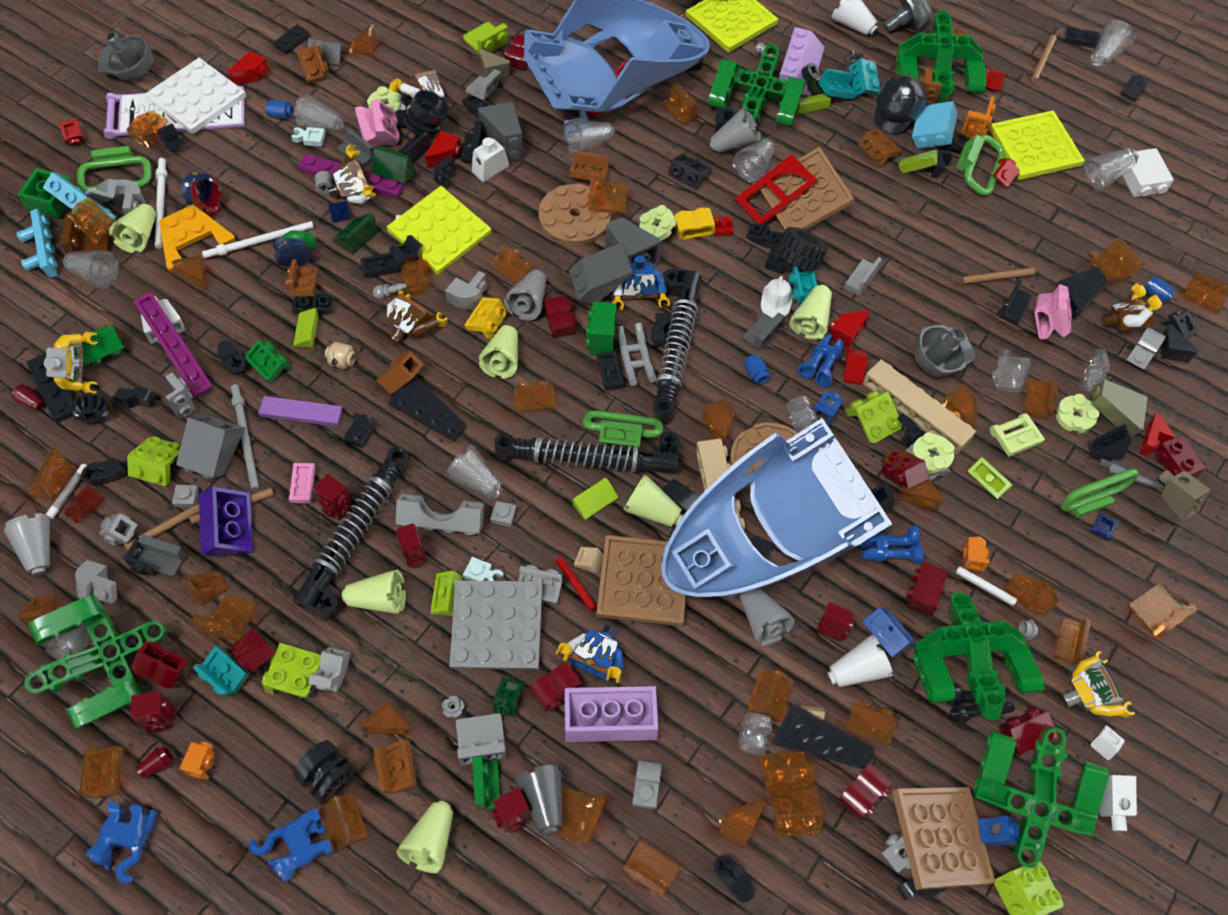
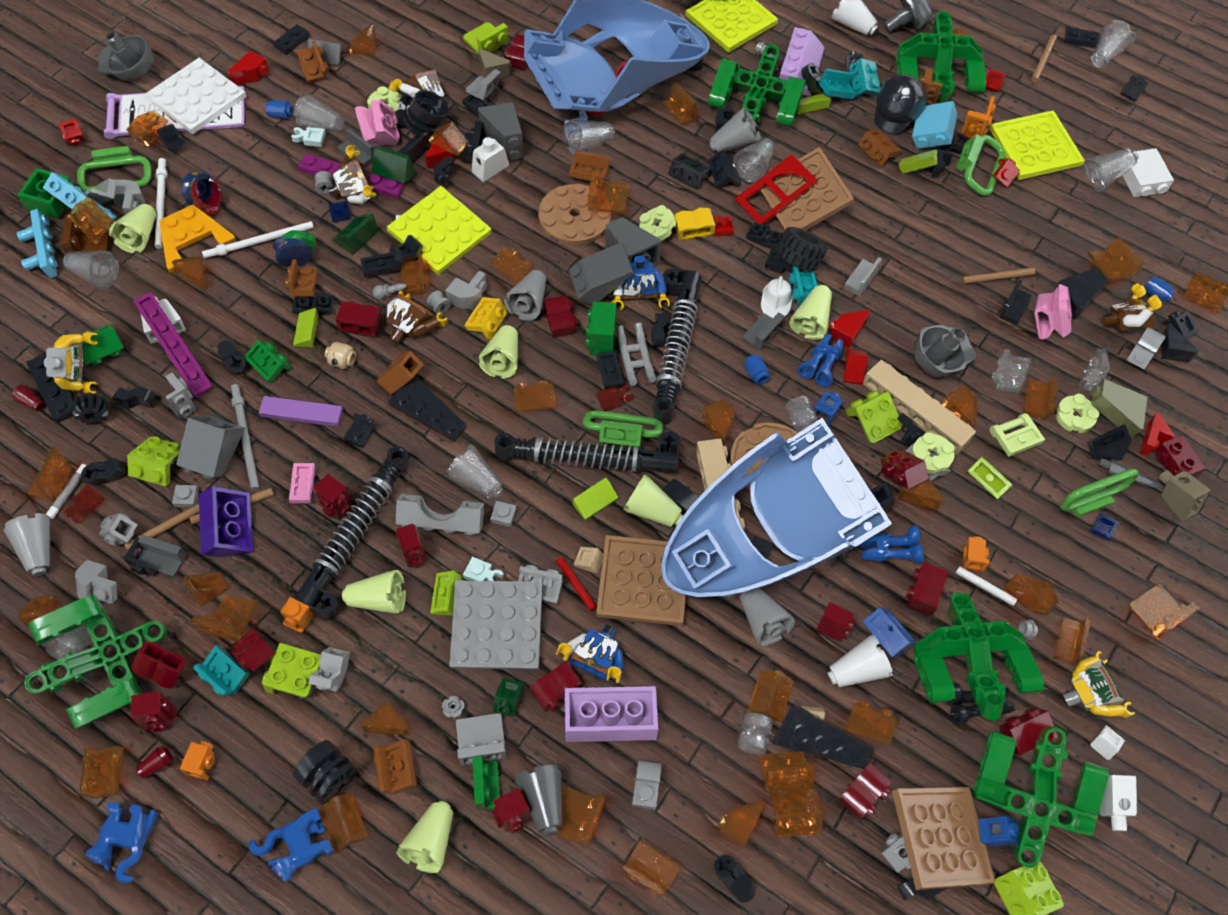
none -> orange brick [280,597,314,634]
none -> dark red brick [335,301,382,337]
none -> light grey wheel [426,290,451,314]
none -> clear orange slope [429,122,468,156]
none -> clear red plate [596,385,634,412]
none -> black panel [709,150,742,189]

